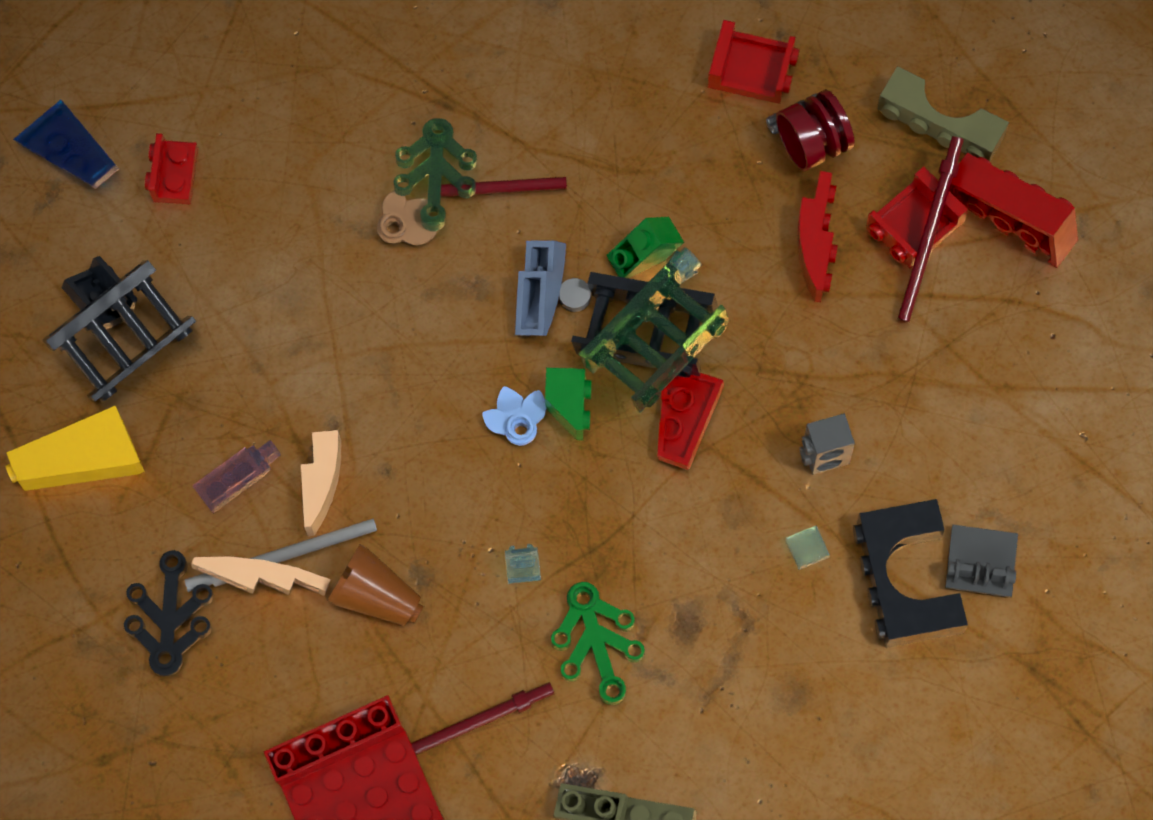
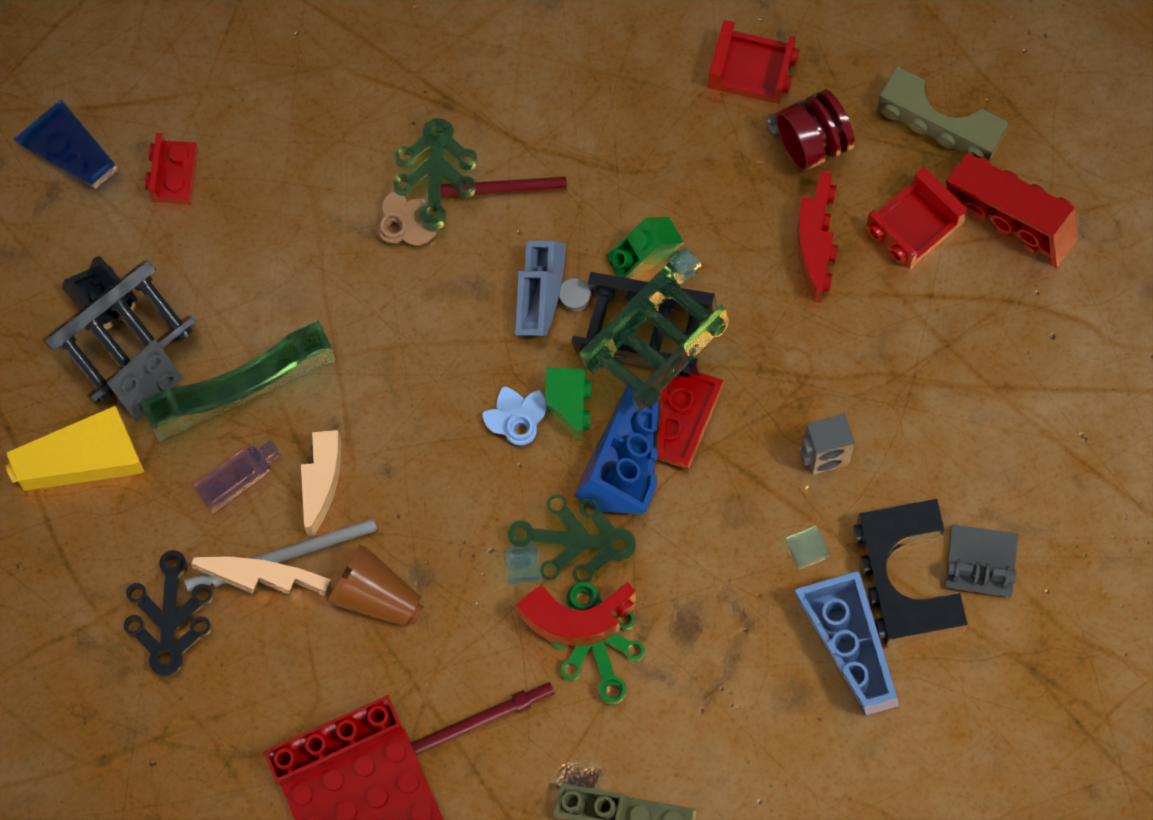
dark red bar [897,136,964,323] -> none
none -> dark grey hinge [107,339,183,421]
none -> clear green arch [140,320,336,442]
none -> clear green plant [508,494,636,583]
none -> red arch [516,582,636,646]
none -> blue wedge [574,380,659,514]
none -> medium blue wedge [794,571,899,715]

